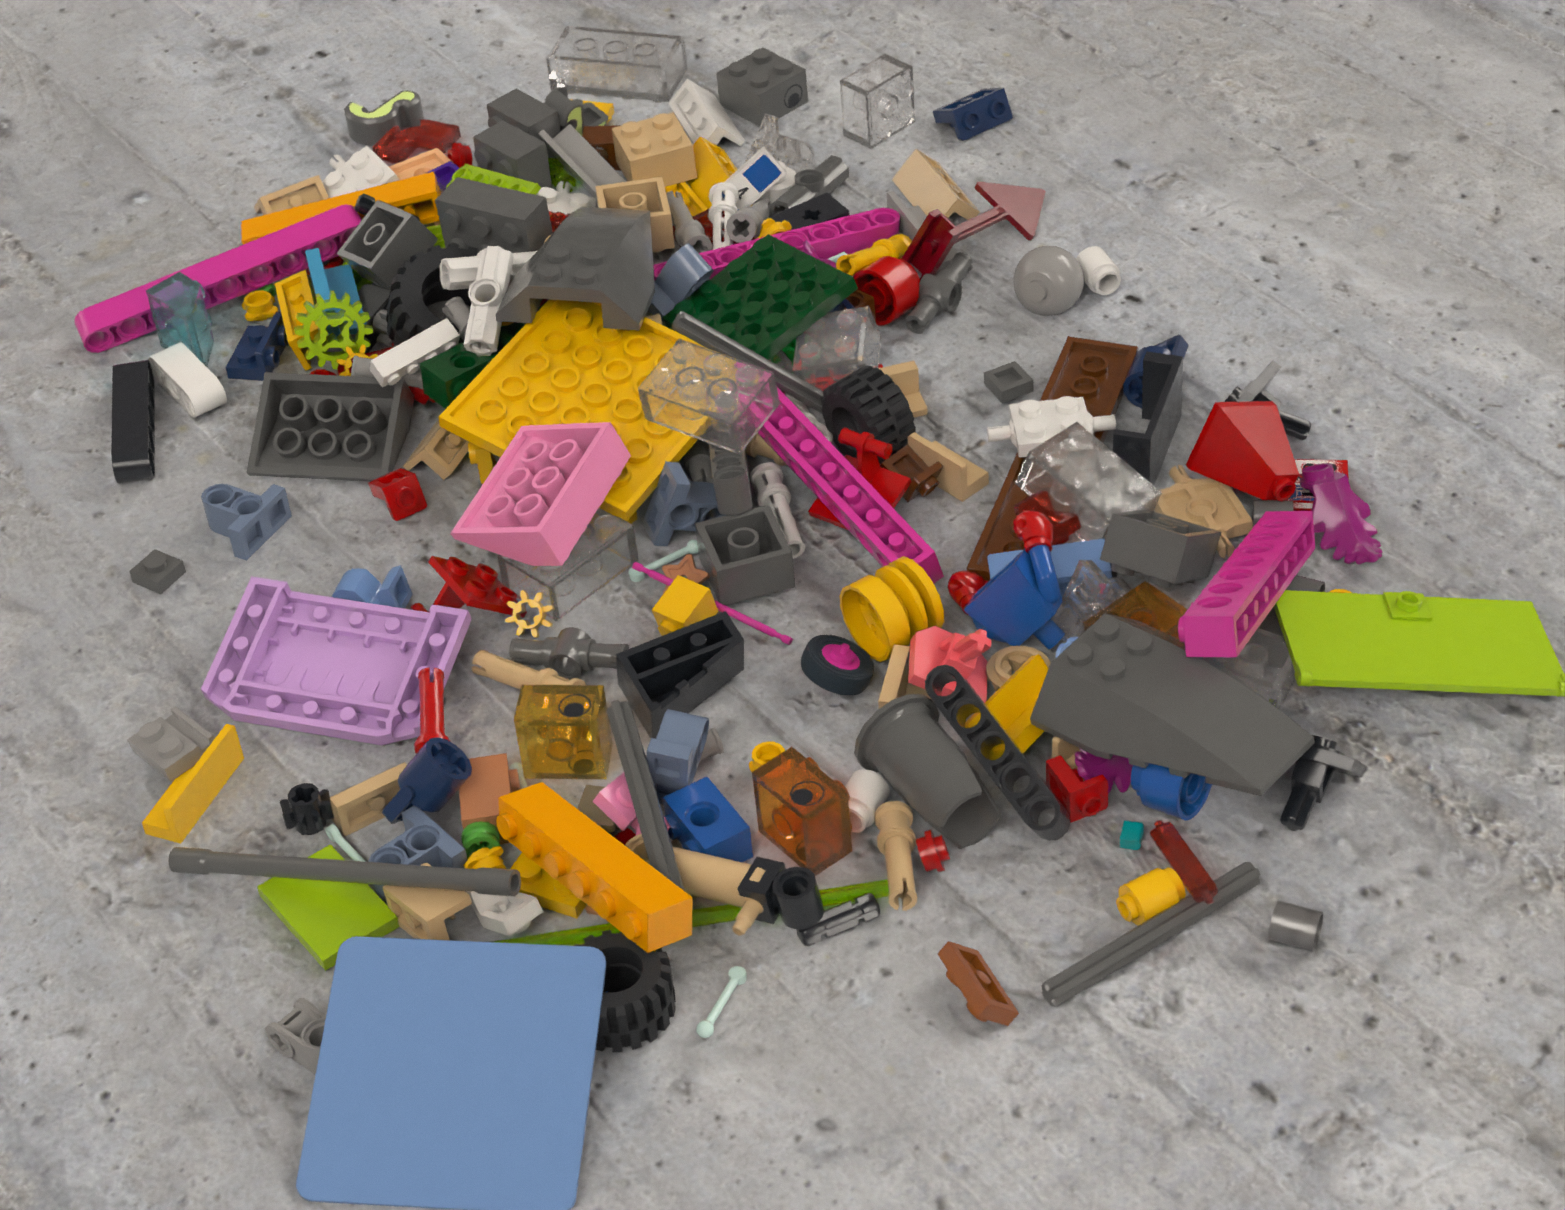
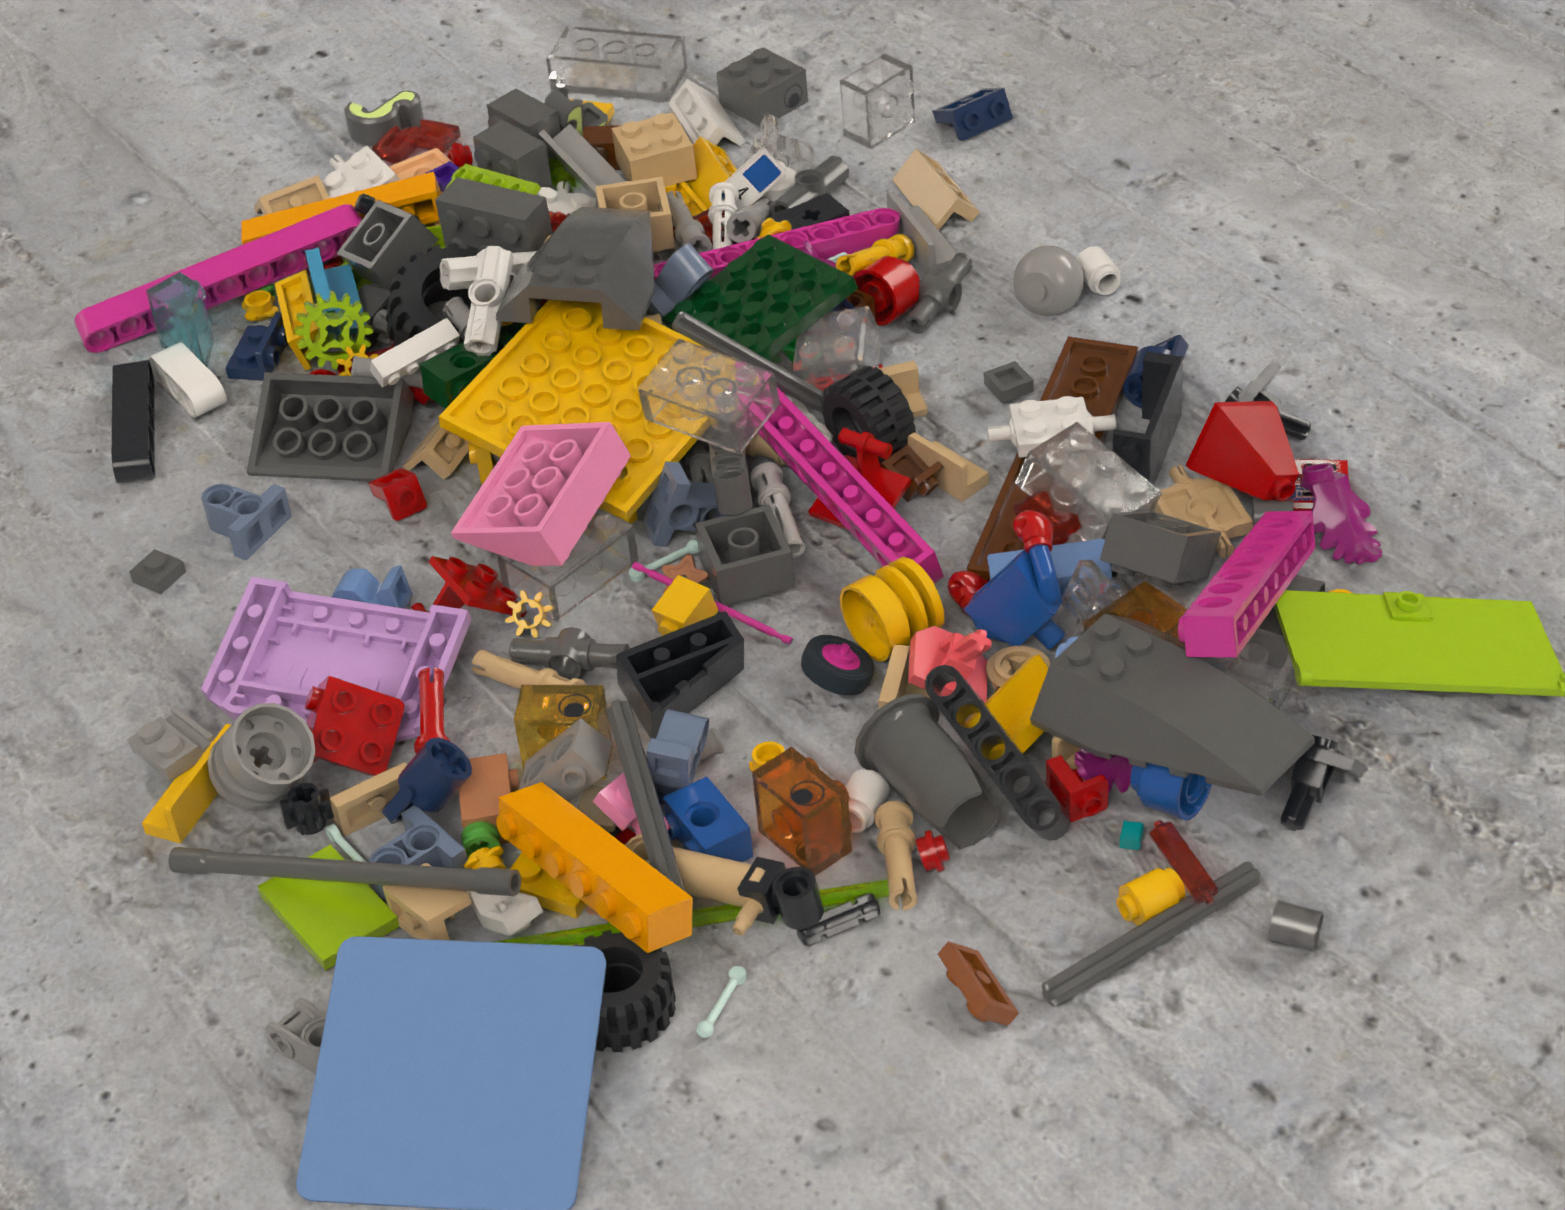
dark red piece [901,181,1045,281] -> none
none -> light grey wheel [207,703,316,810]
none -> red bracket [305,676,405,776]
none -> light grey brick [518,718,612,802]

